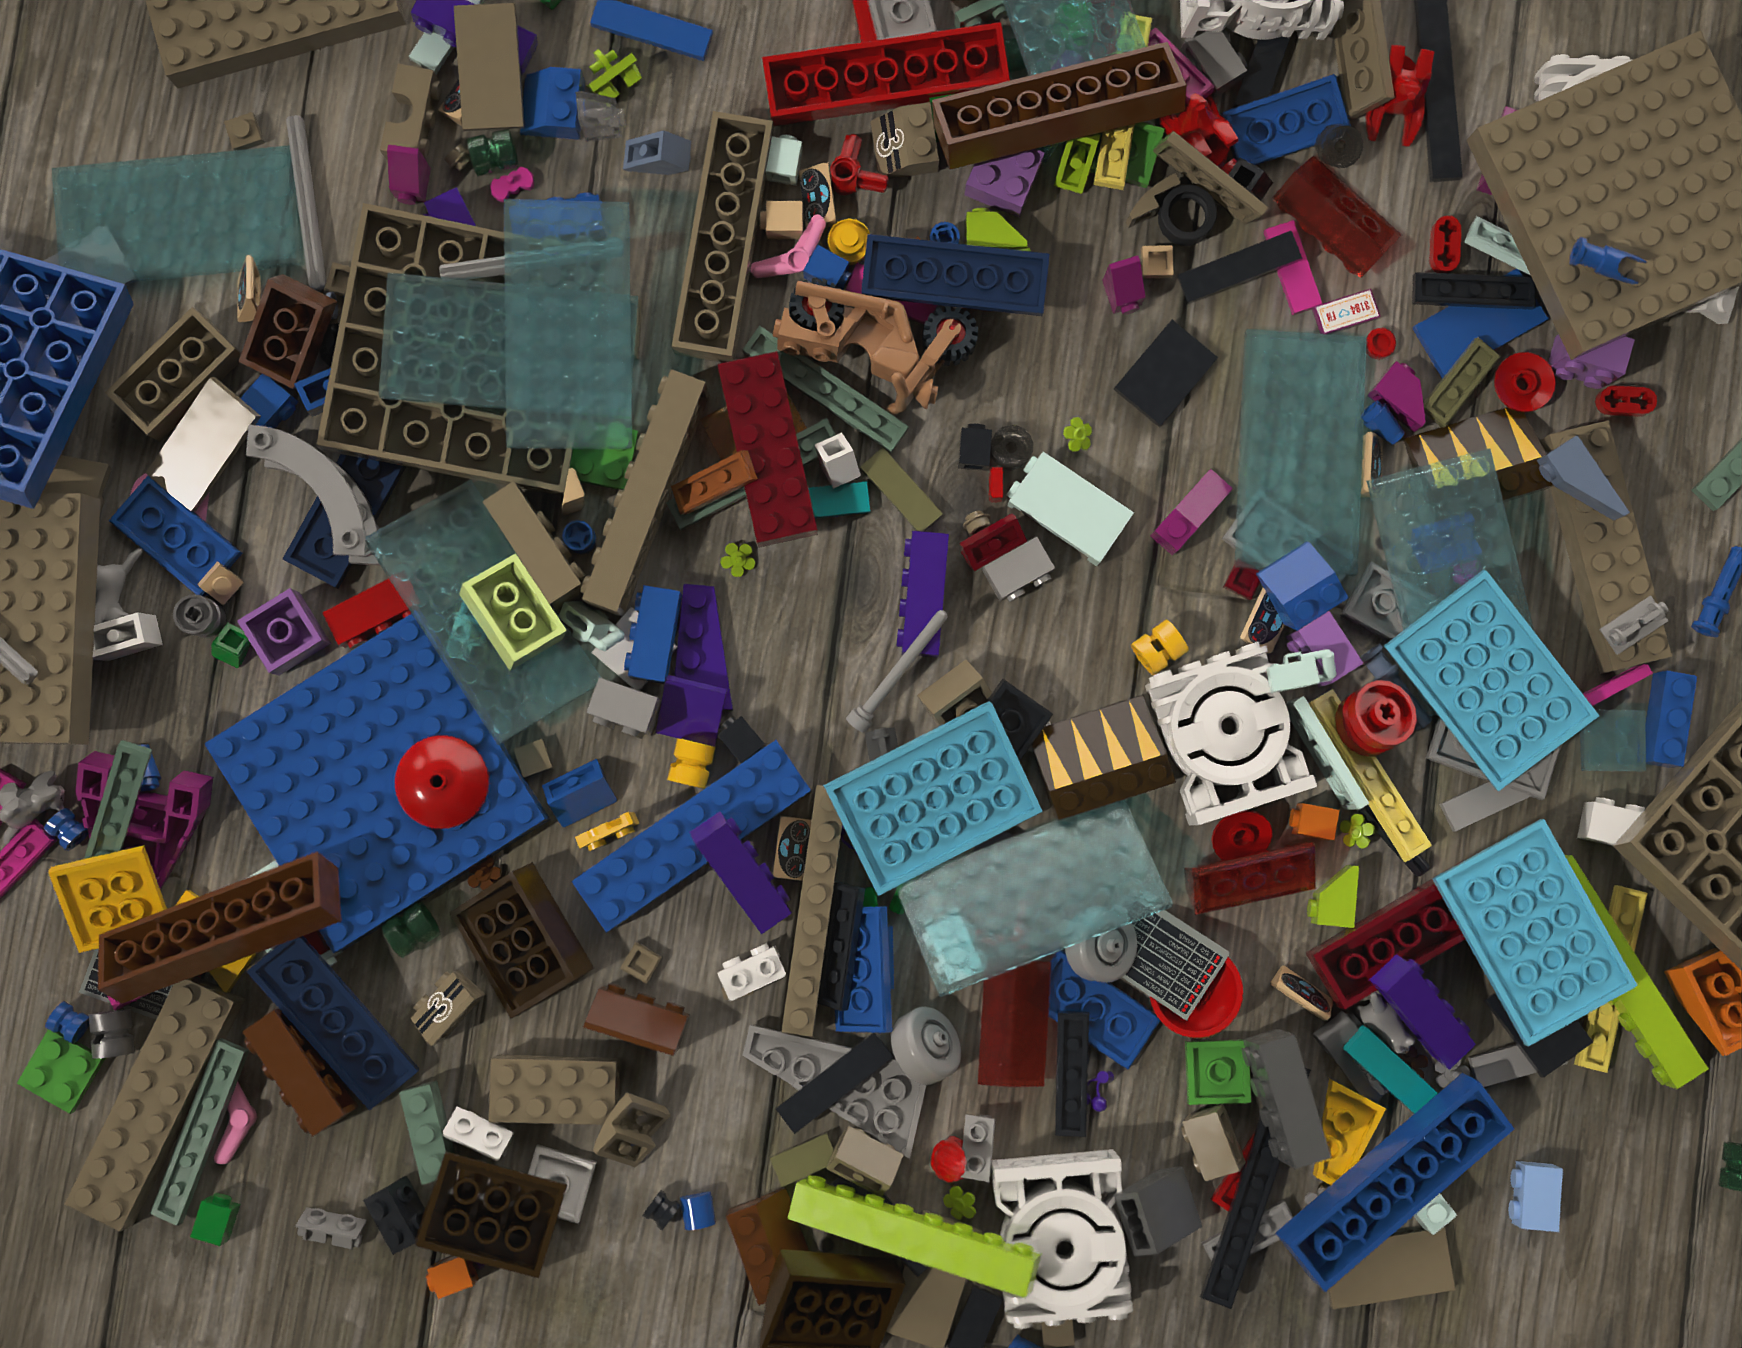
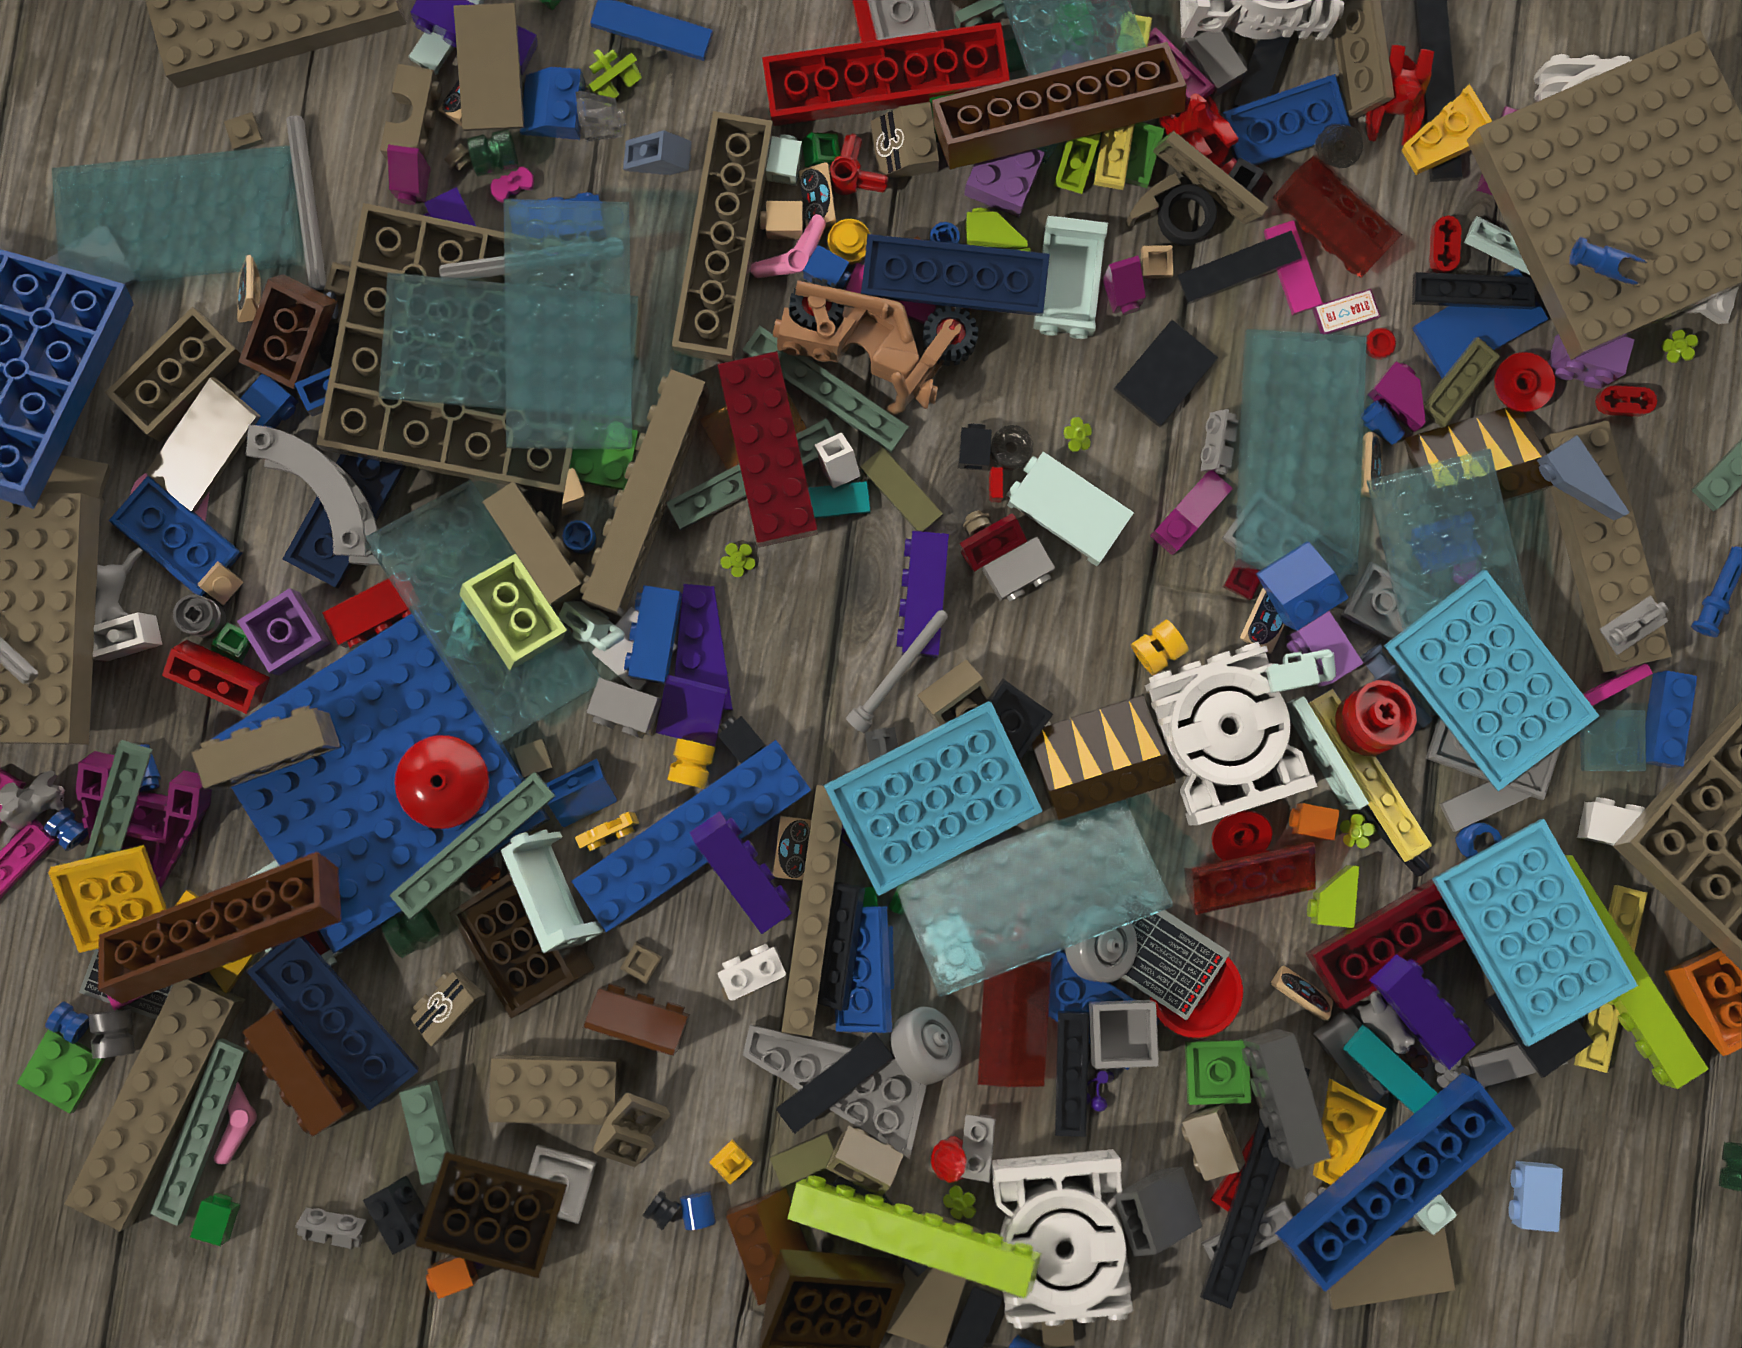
white bracket [443,1107,513,1161] -> none
dark orange tile [671,450,757,515] -> none
none -> red brick [162,639,270,714]
none -> dark tan brick [192,706,341,790]
none -> sand green plate [390,772,556,919]
none -> light aqua panel [501,830,604,953]
none -> yellow tile [709,1139,753,1185]
none -> green slope [802,132,840,168]
none -> light aqua panel [1033,216,1108,339]
none -> light grey piece [1089,1000,1159,1069]
none -> light grey hinge [1201,409,1239,475]
none -> yellow wing [1402,84,1492,175]
none -> blue piece [1455,823,1502,859]
none -> lime plant [1661,330,1699,363]

